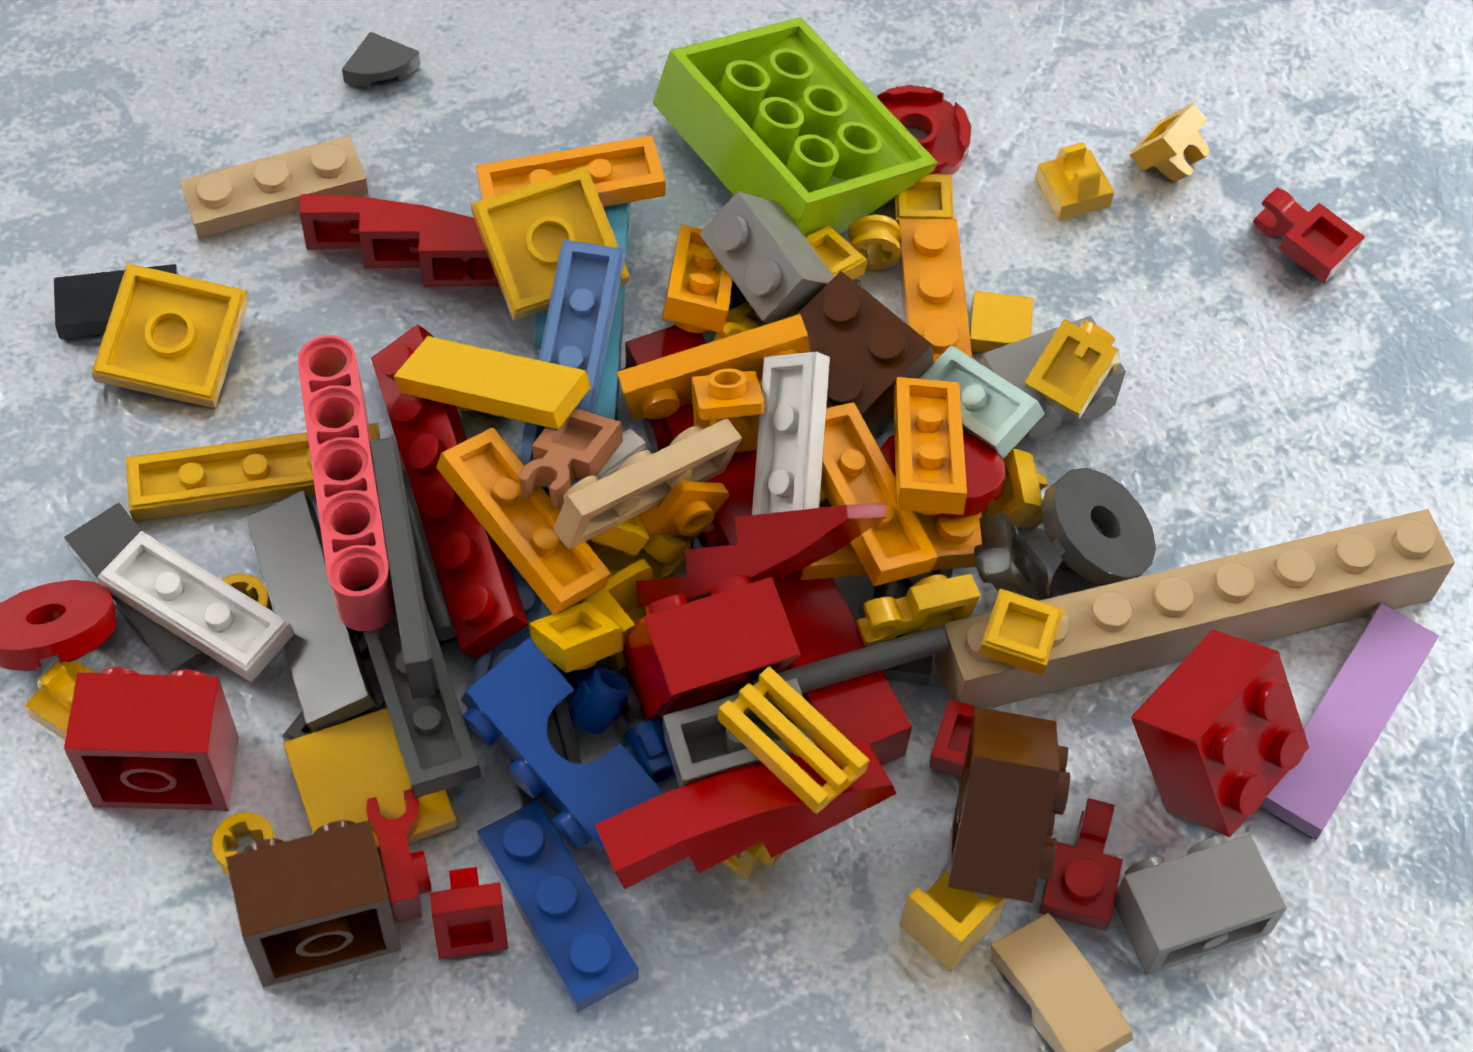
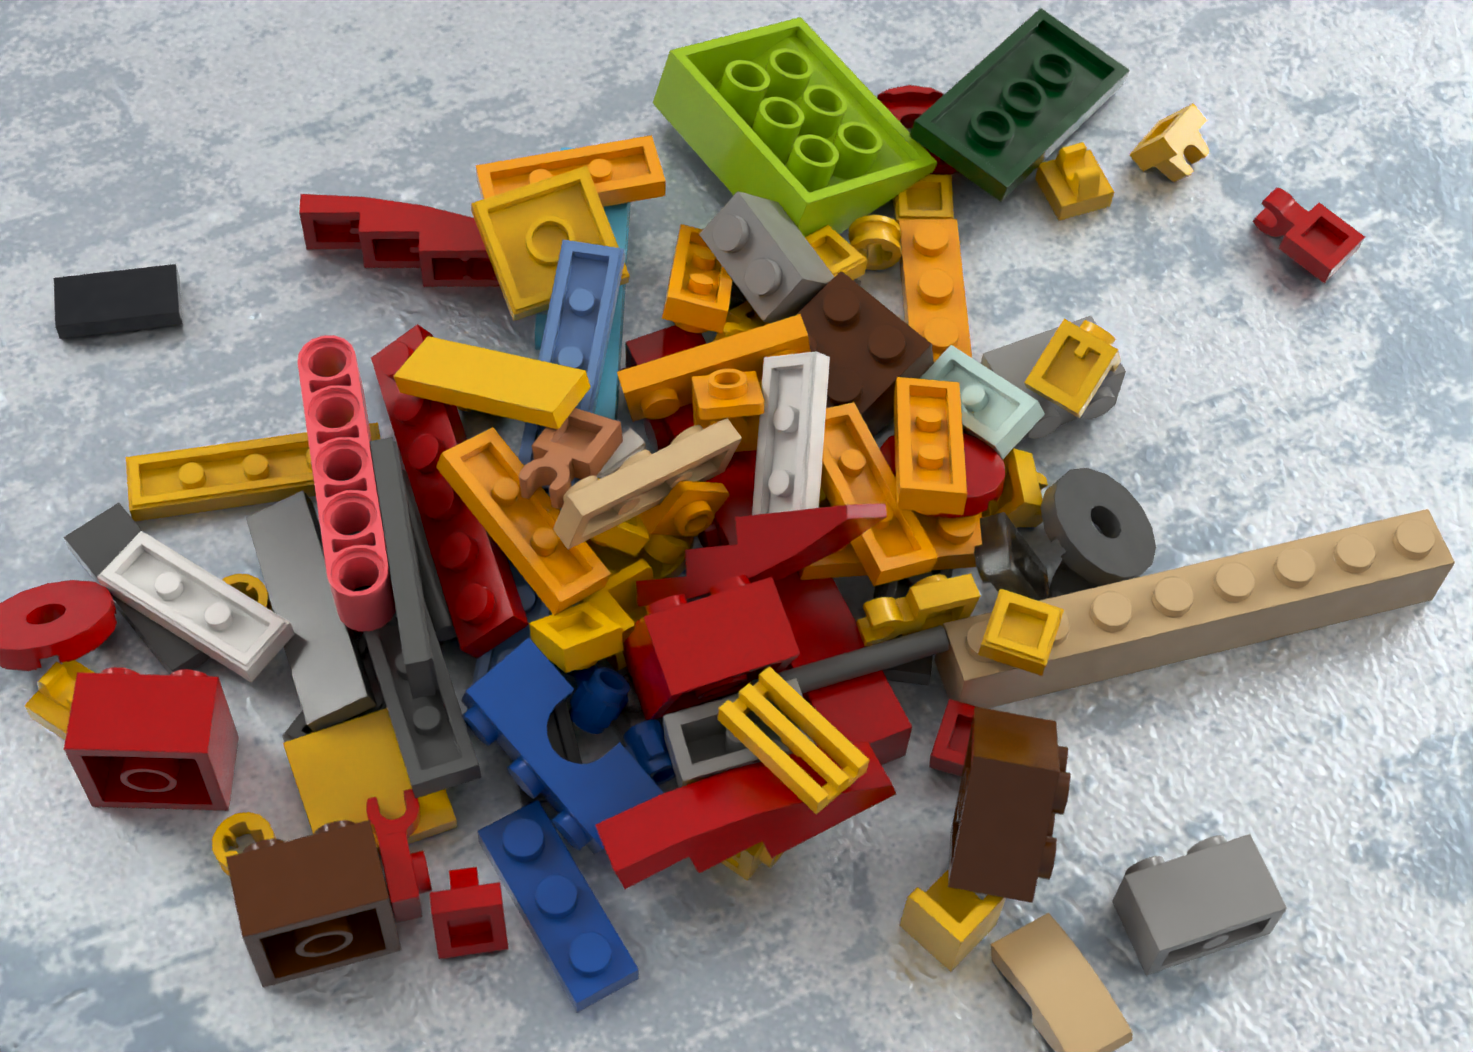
yellow tile [91,263,249,409] -> none
tan plate [180,136,369,239] -> none
dark grey tile [342,32,421,87] -> none
yellow tile [969,290,1034,353] -> none
red plate [1039,798,1123,931] -> none
red brick [1131,629,1309,837] -> none
lavender tile [1260,603,1439,840] -> none
none -> dark green plate [909,8,1130,202]

